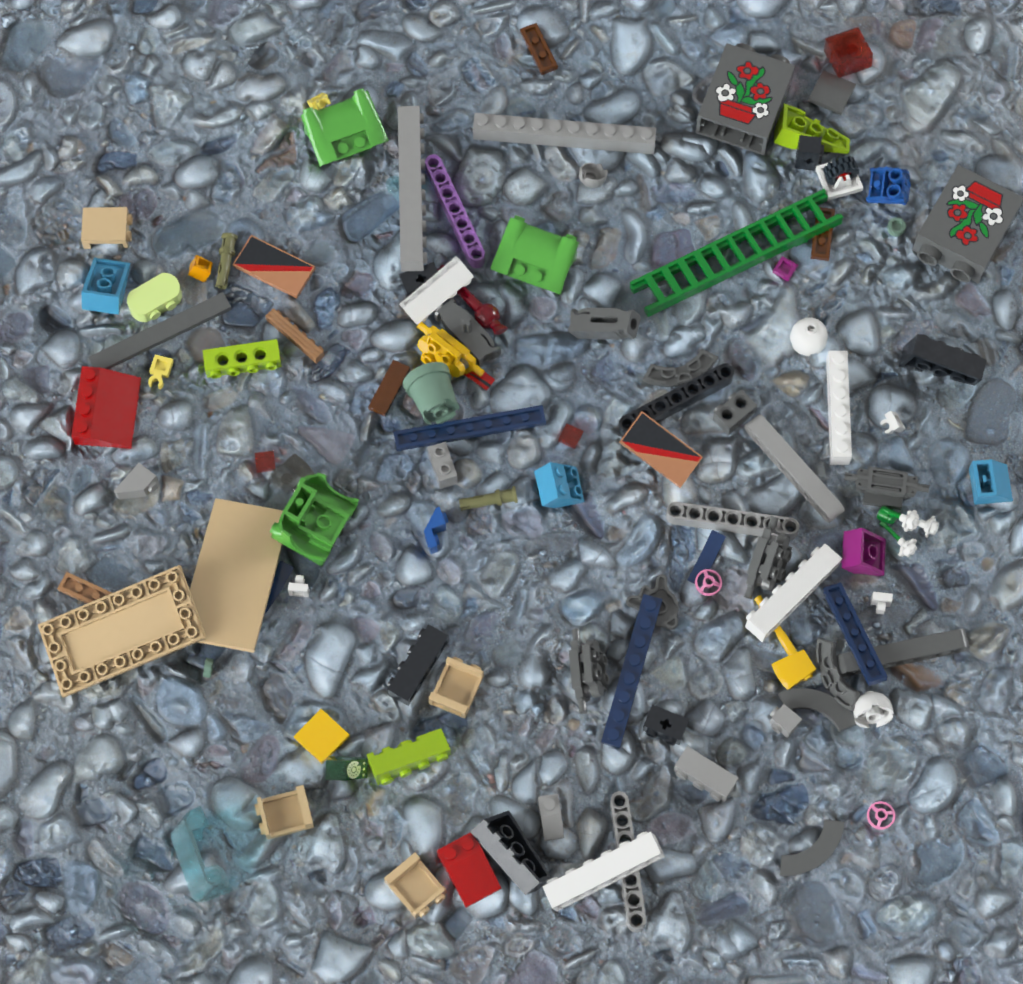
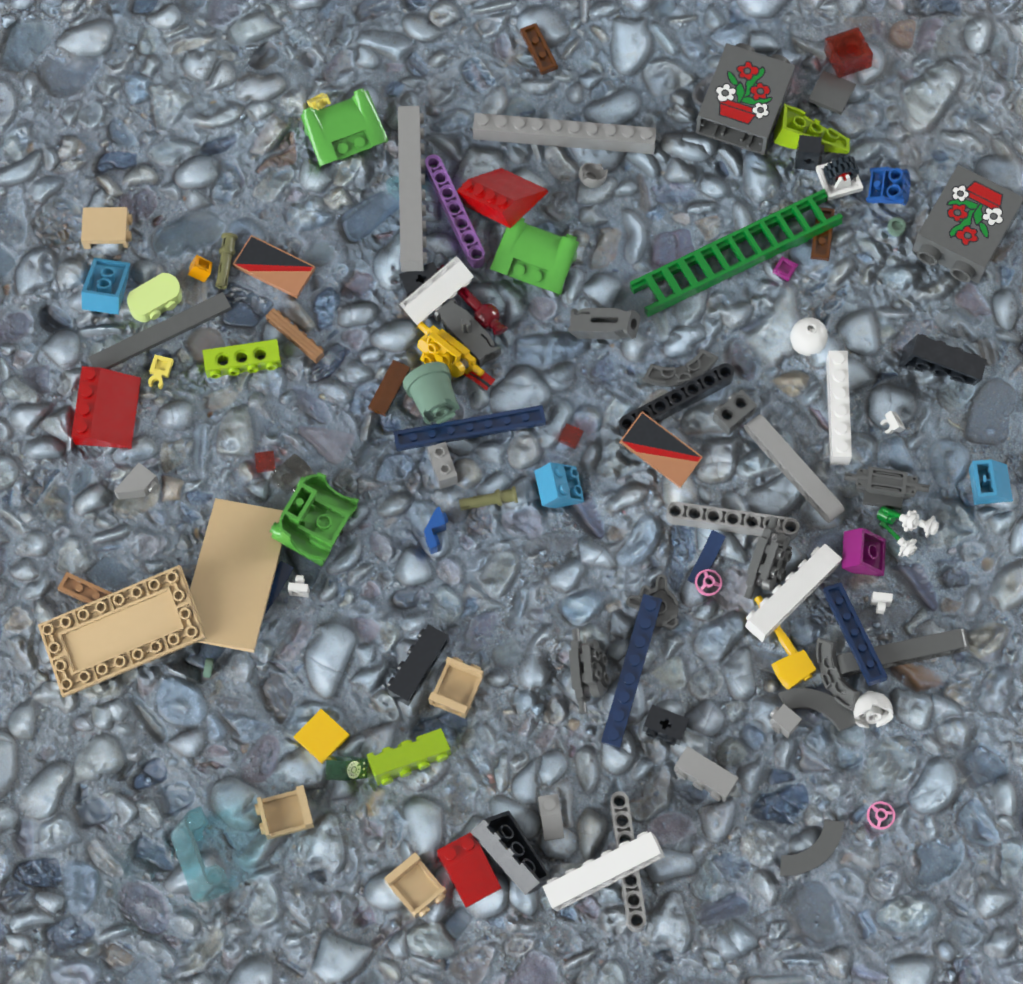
none -> red slope [456,168,548,229]

